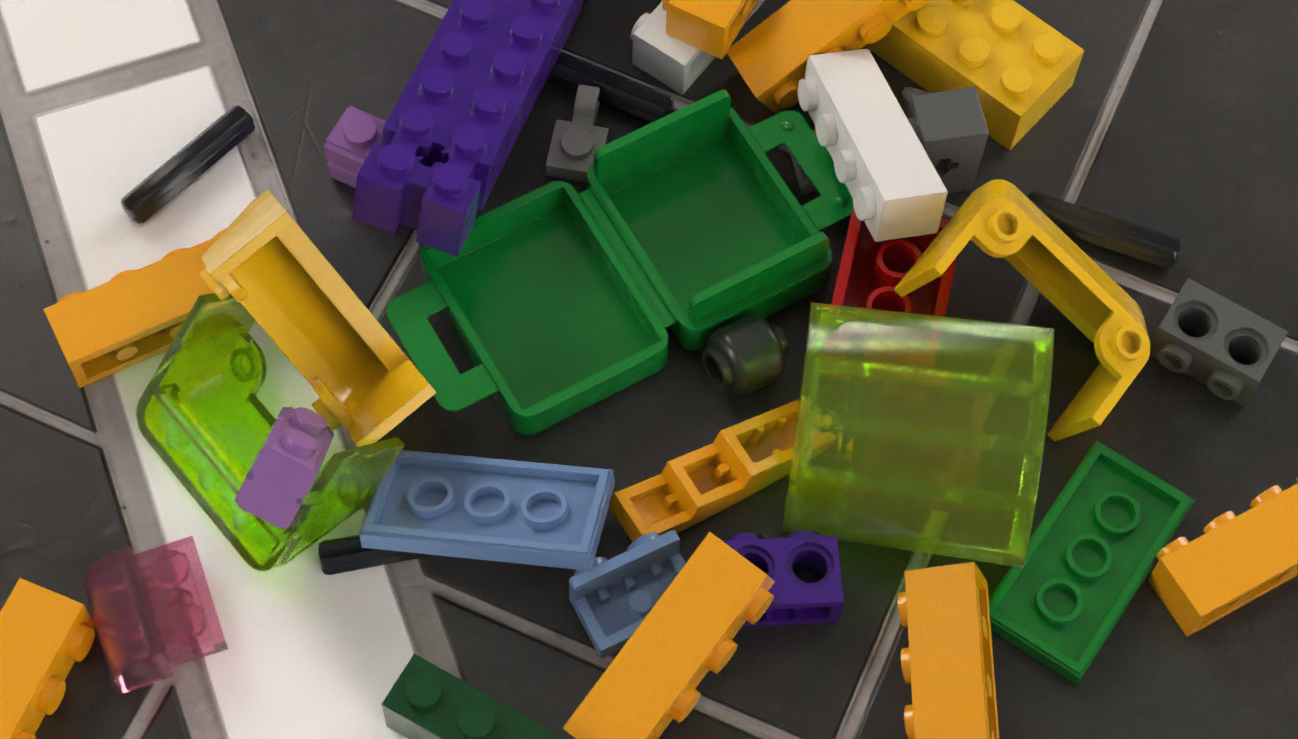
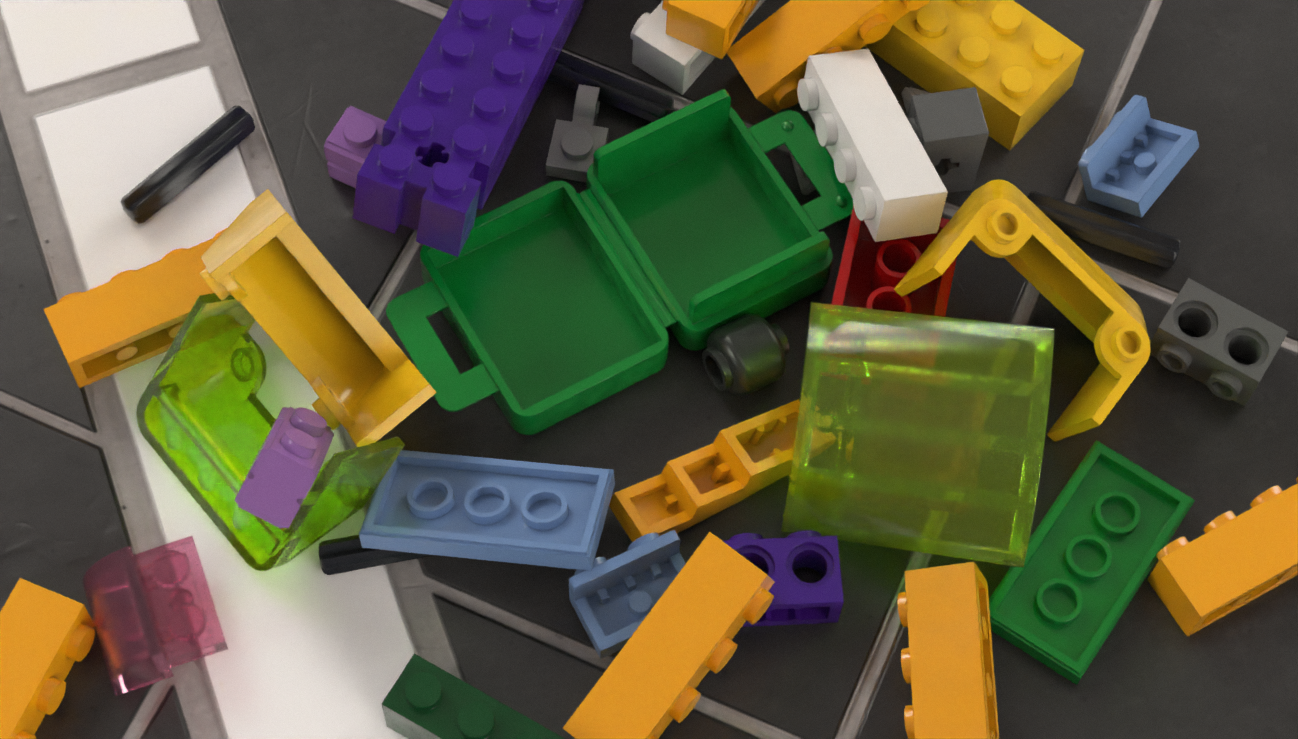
none -> medium blue bracket [1078,95,1199,218]

